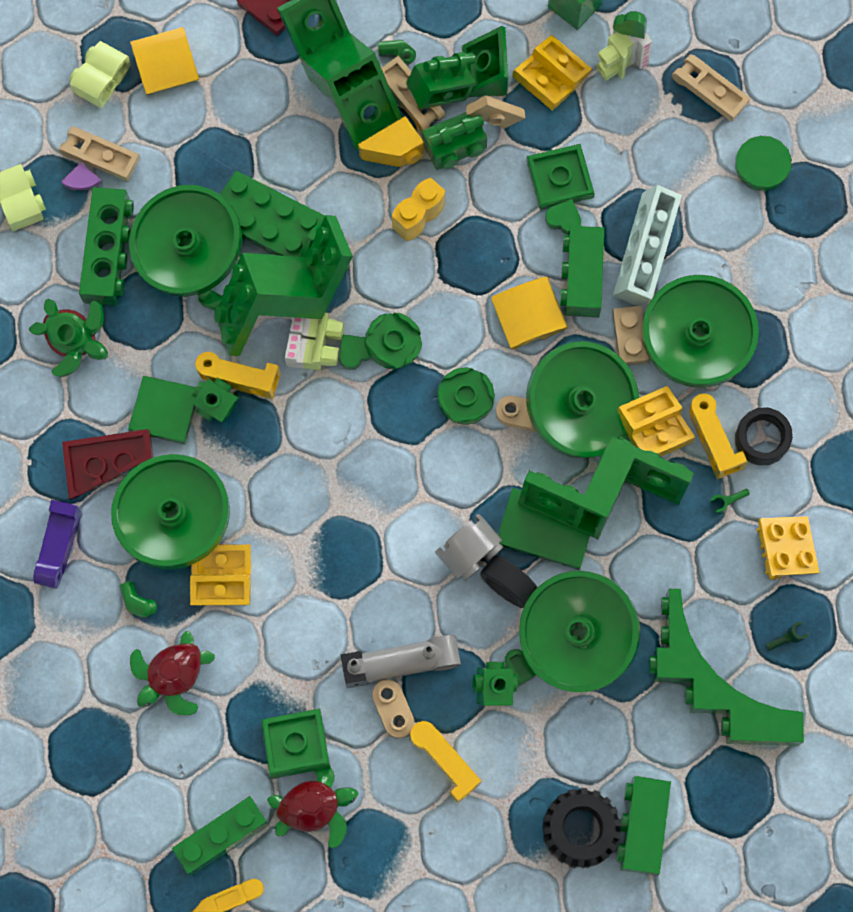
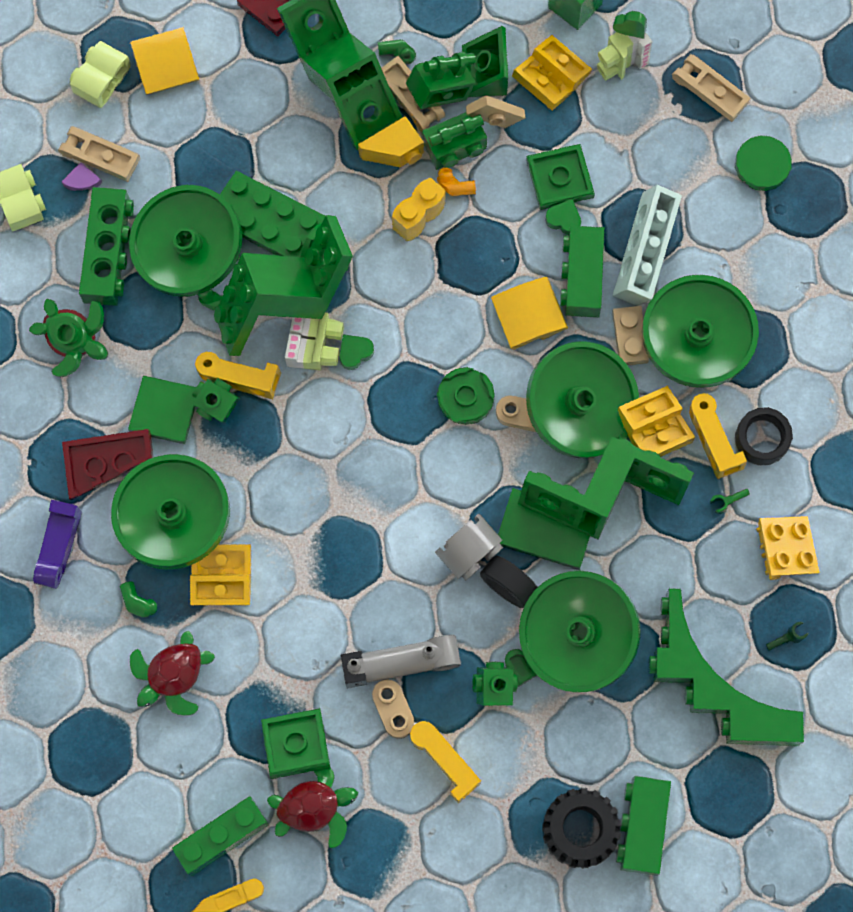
green tile [365,312,422,370] -> none
none -> light orange arm [437,167,476,196]

